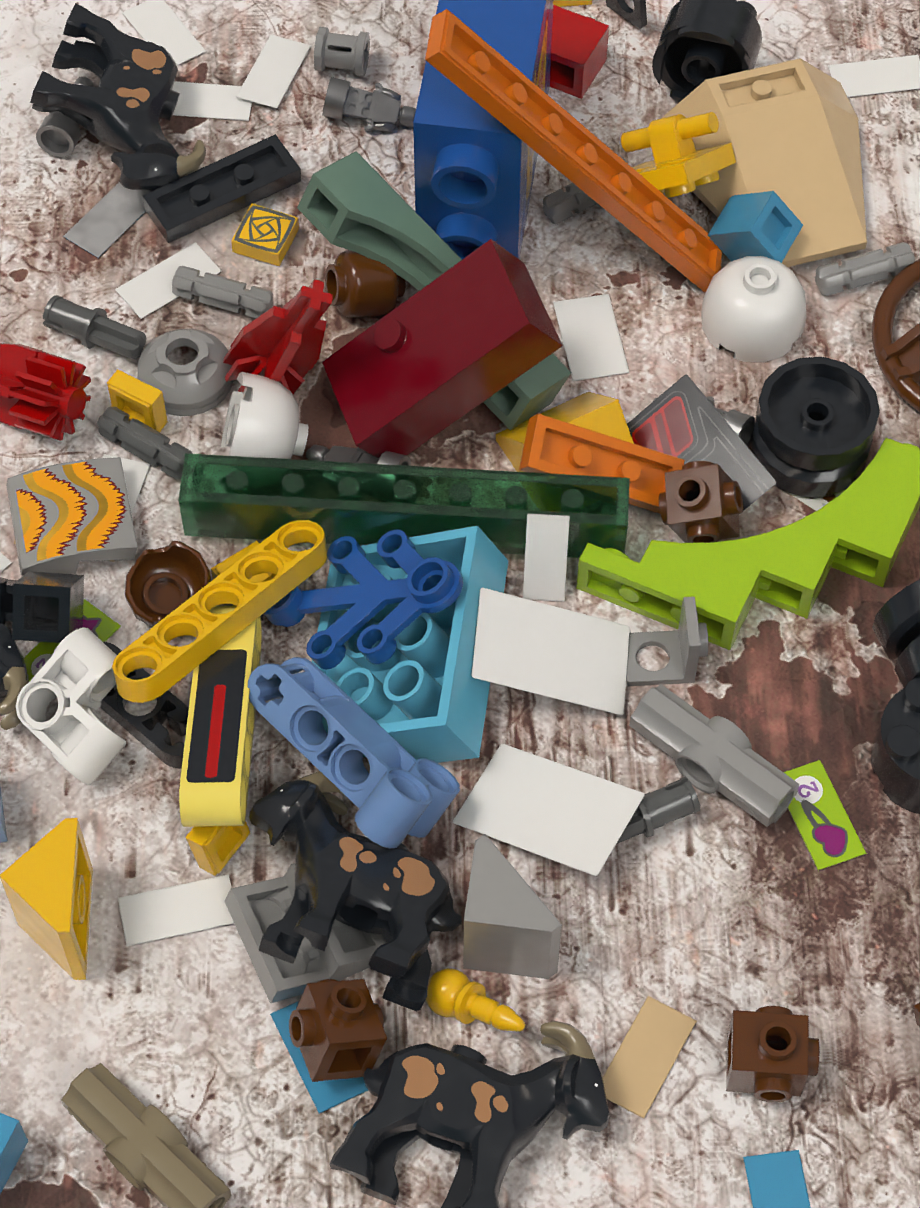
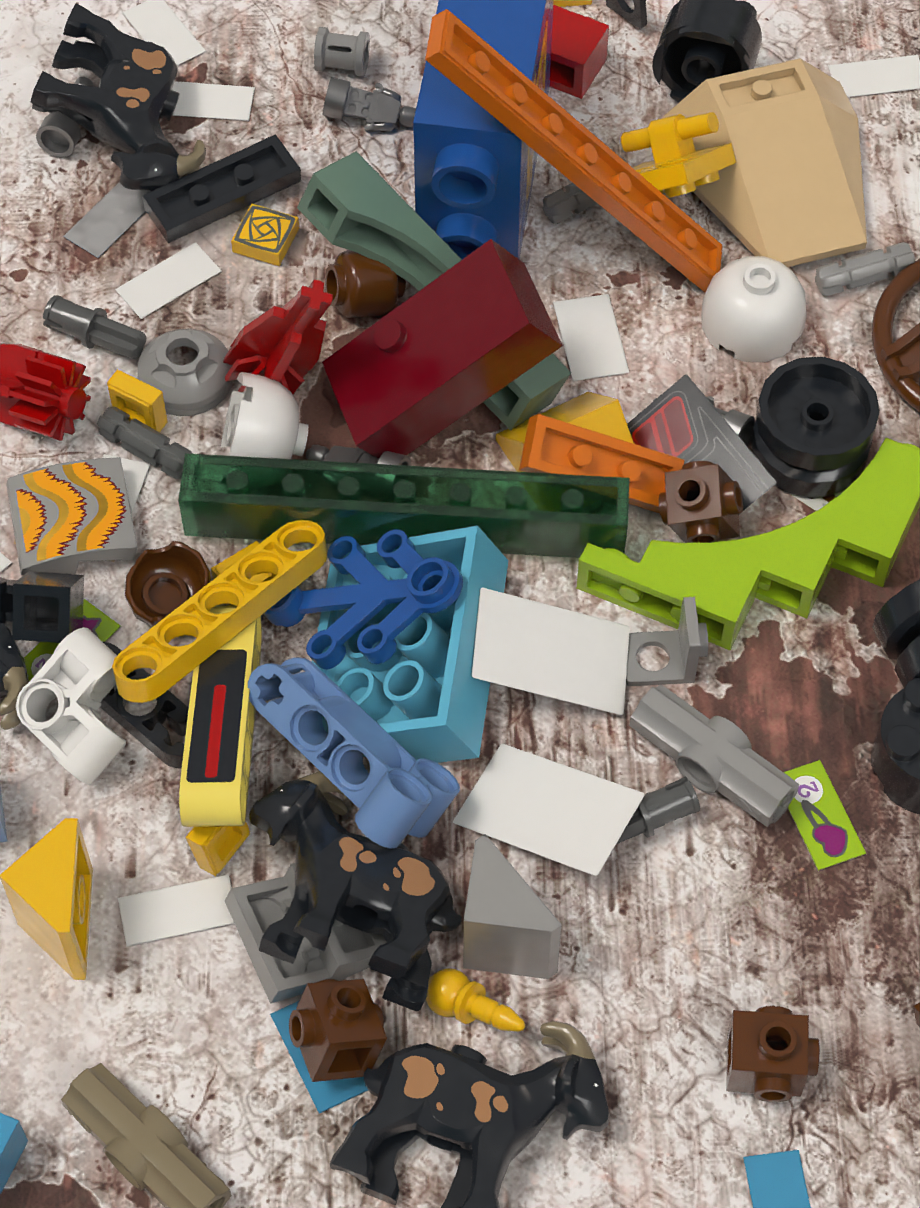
light grey axle [172,266,273,318] -> none
white sticker [236,35,311,109] -> none
white sticker [523,514,570,602] -> none
tan sticker [603,996,697,1119] -> none
dark azure panel [708,191,803,263] -> none

